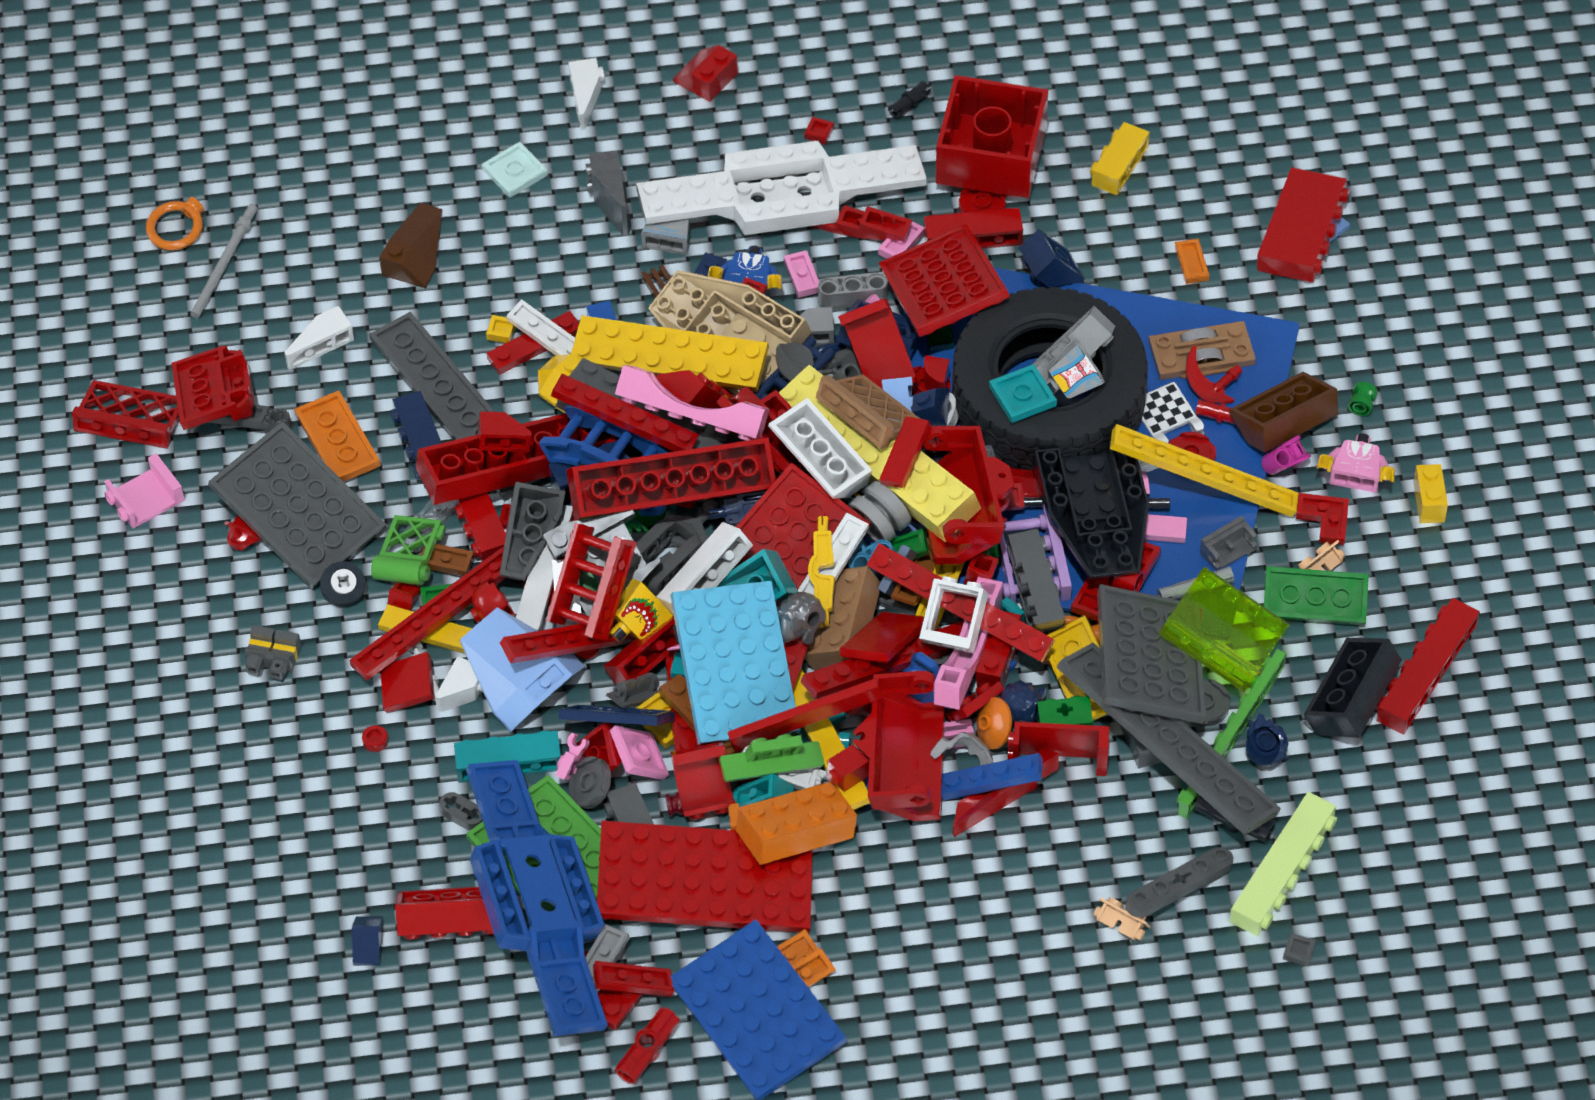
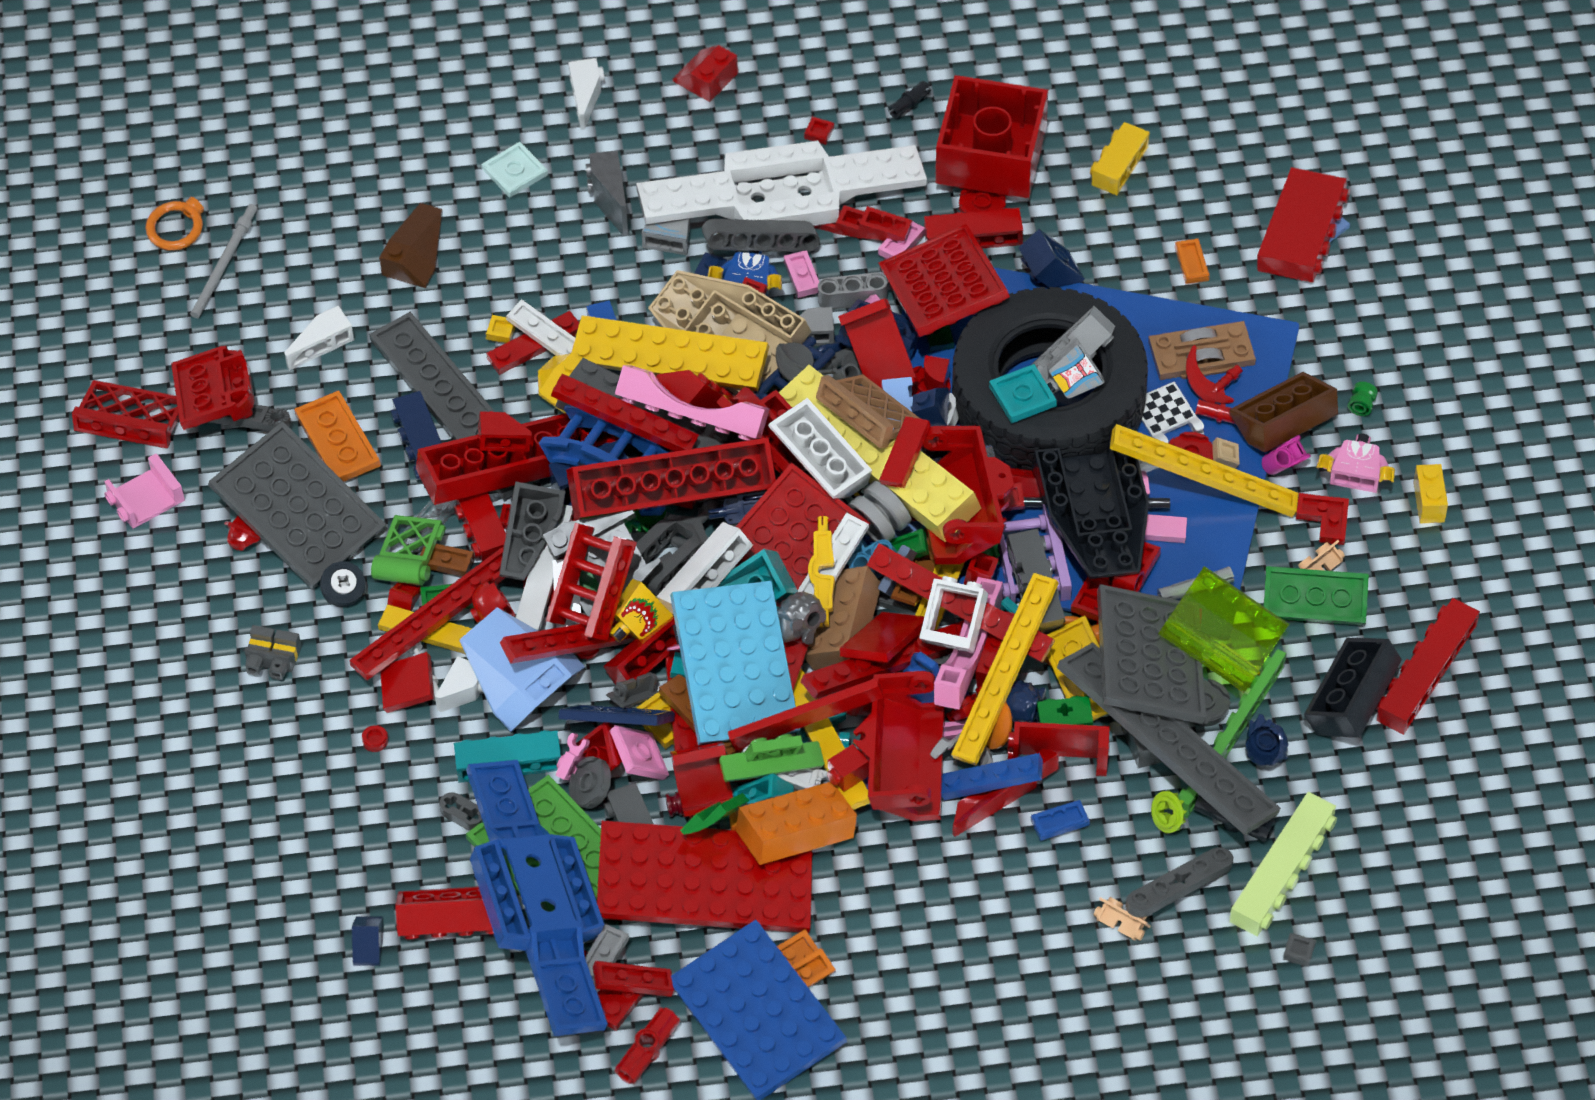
reddish brown tile [641,265,671,299] -> none
flat silver hinge [1200,516,1257,571] -> none
none -> green slope [680,793,750,834]
none -> dark grey beam [702,219,820,252]
none -> yellow tile [951,573,1059,766]
none -> blue plate [1031,800,1090,841]
none -> lime gear [1151,790,1187,833]
none -> tan tile [1213,437,1239,469]

